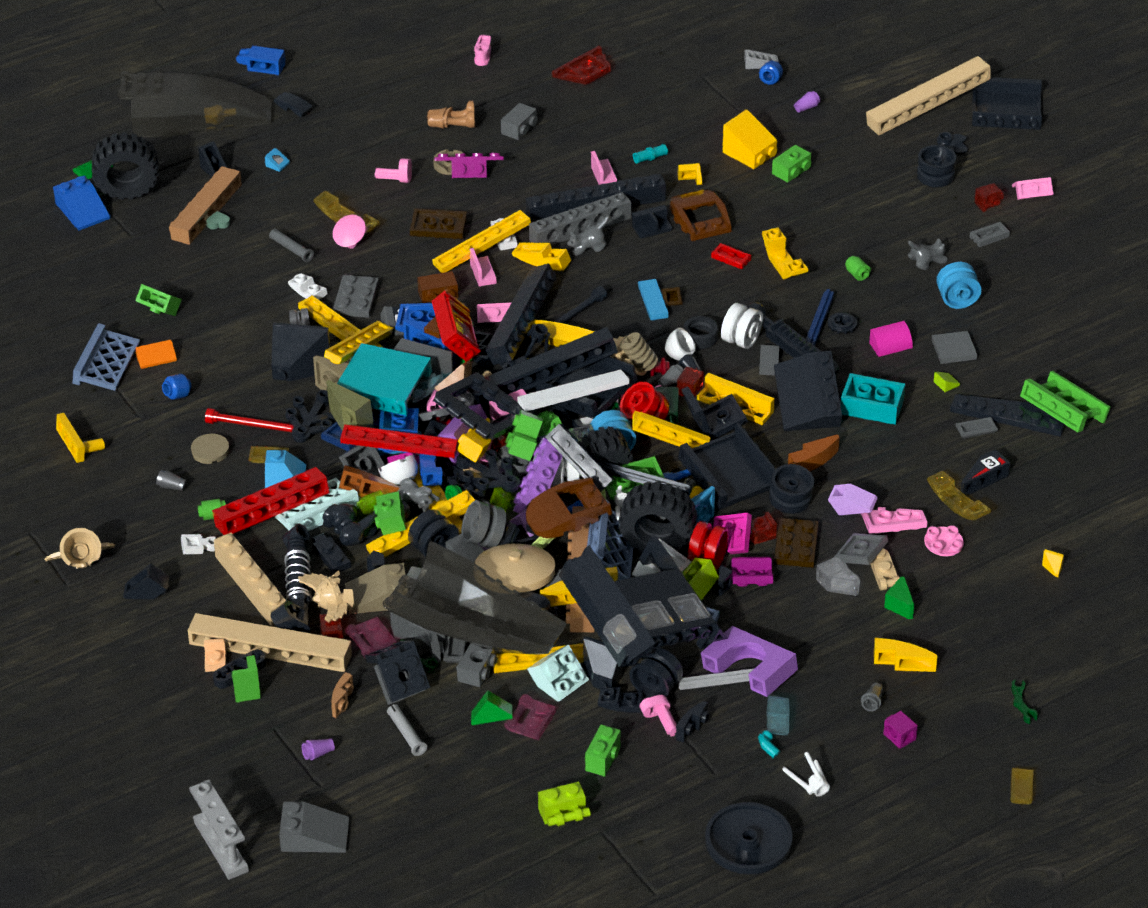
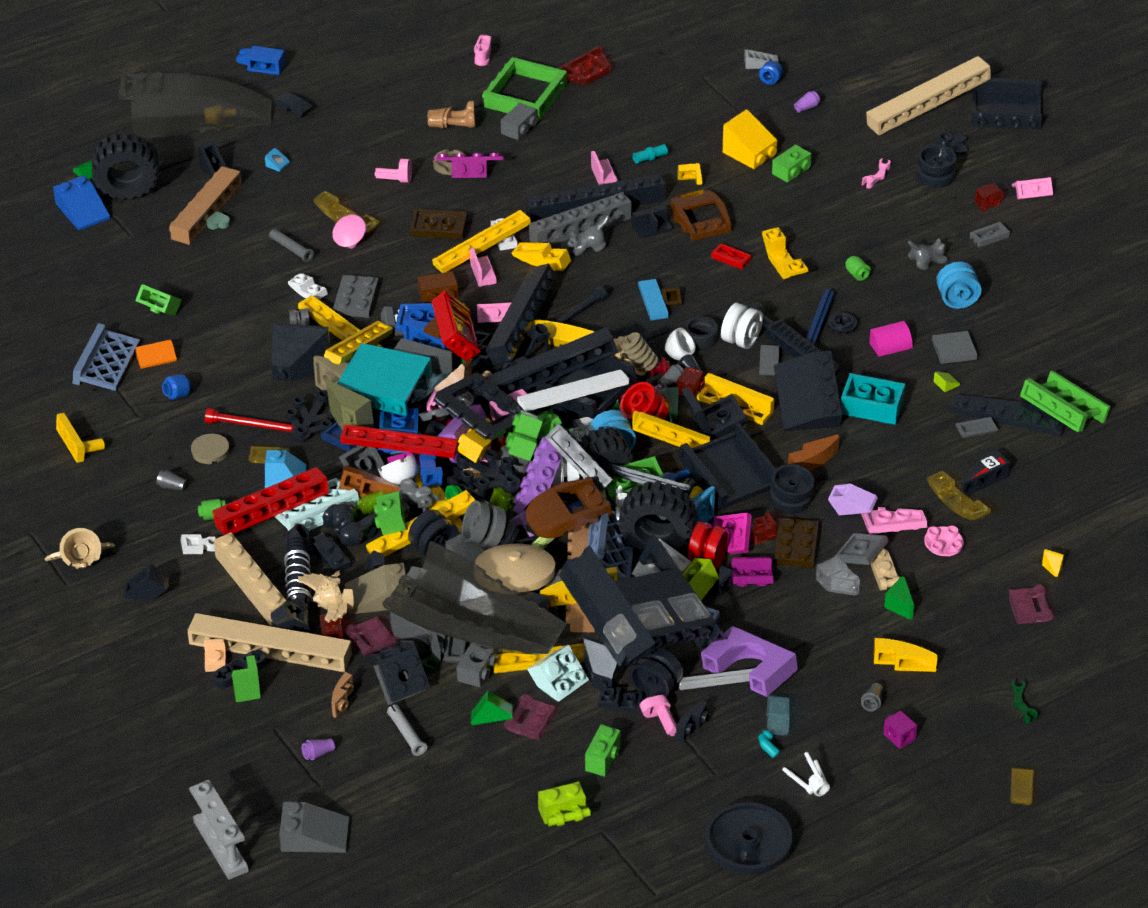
none -> bright green window [482,57,567,121]
none -> bright pink piece [862,159,890,189]
none -> clear pink plate [1008,585,1053,624]

